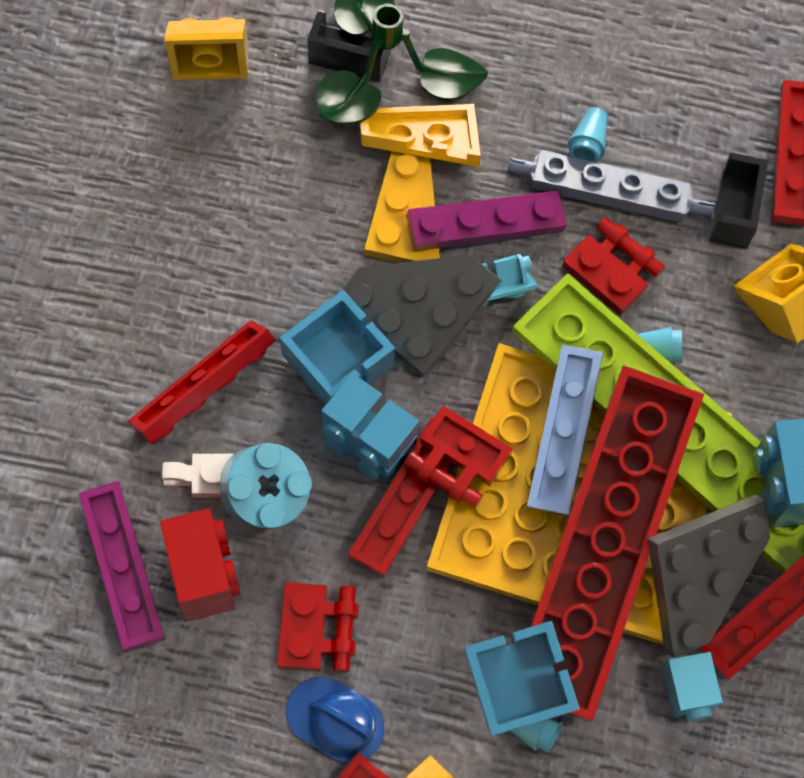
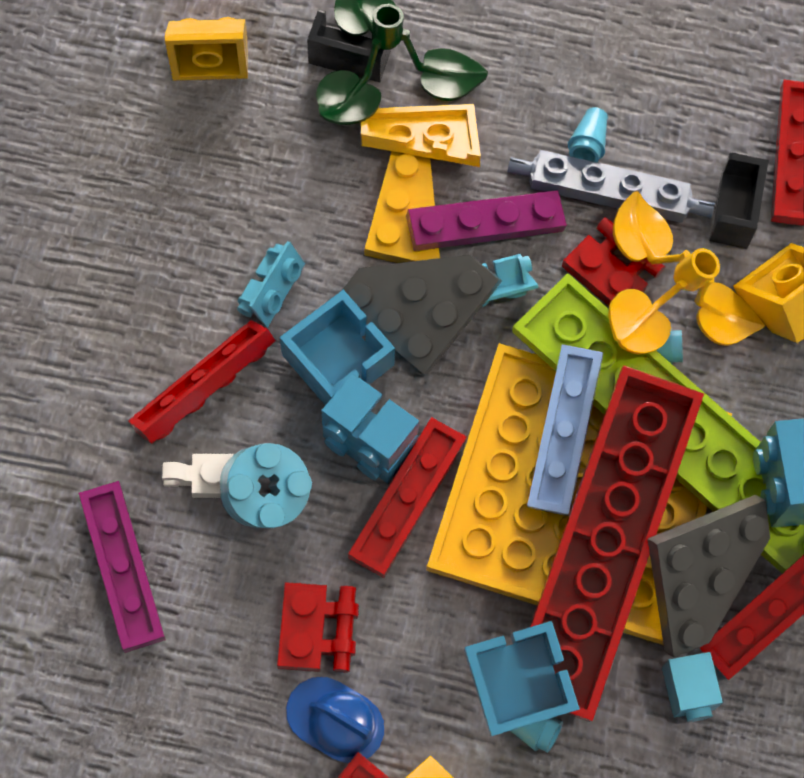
red brick [160,508,241,622] -> none
red plate [404,405,513,509] -> none
none -> medium azure hinge [237,241,305,328]
none -> yellow plant [608,191,765,354]

